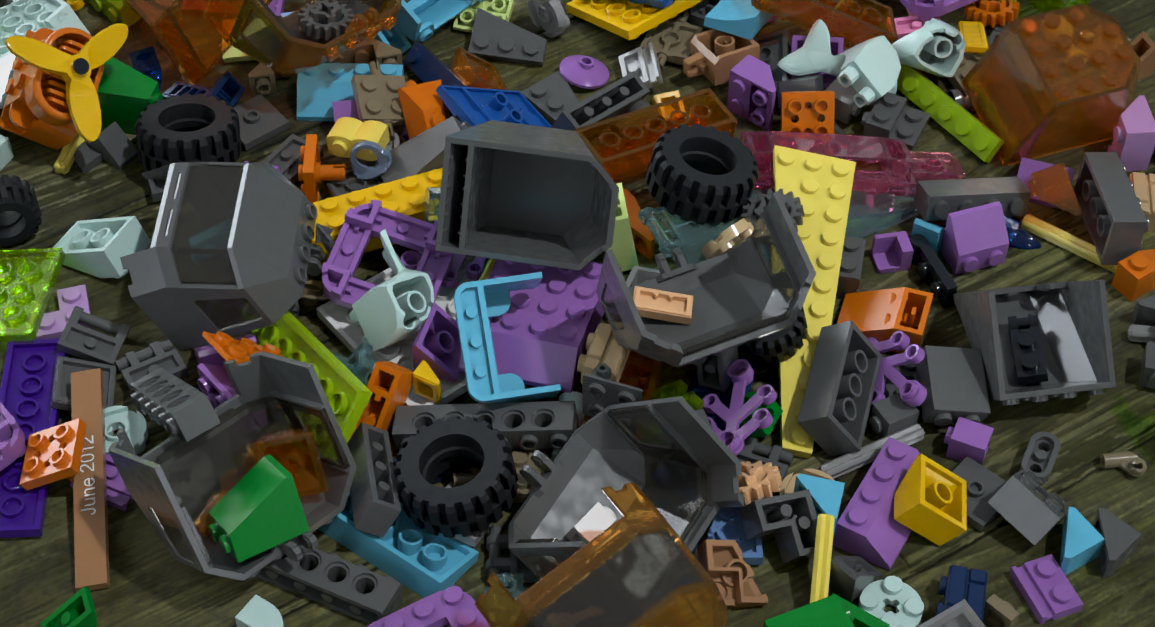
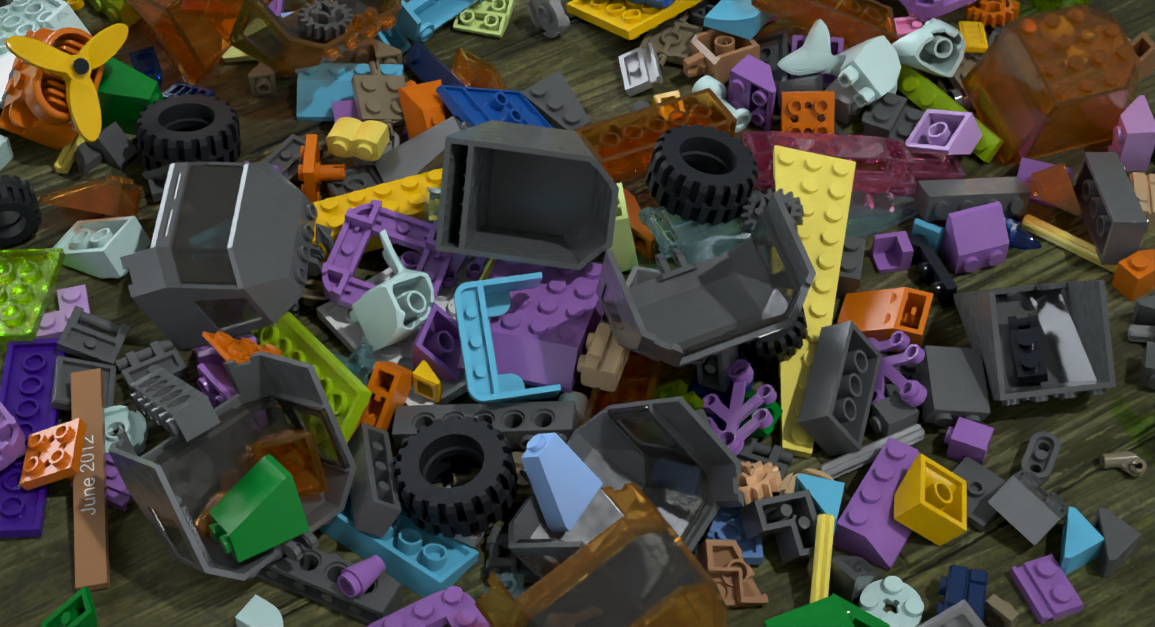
dark blue slope [207,71,246,107] -> none
dark grey plate [233,94,290,151] -> none
sand blue piece [350,141,392,180] -> none
dark grey wing [468,8,547,67] -> none
dark grey brick [550,71,650,139] -> none
medium lavender dish [559,55,609,89] -> none
white brick [566,502,617,553] -> none
dark grey hinge [582,363,643,430] -> none
light nougat plate [633,286,693,325] -> none
tan plate [700,217,756,259] -> none
none -> clear orange slope [38,175,142,218]
none -> medium lavender cone [337,555,386,598]
none -> light blue slope [521,433,603,532]
none -> light aqua piece [692,75,752,133]
none -> lavender slope [903,109,983,154]

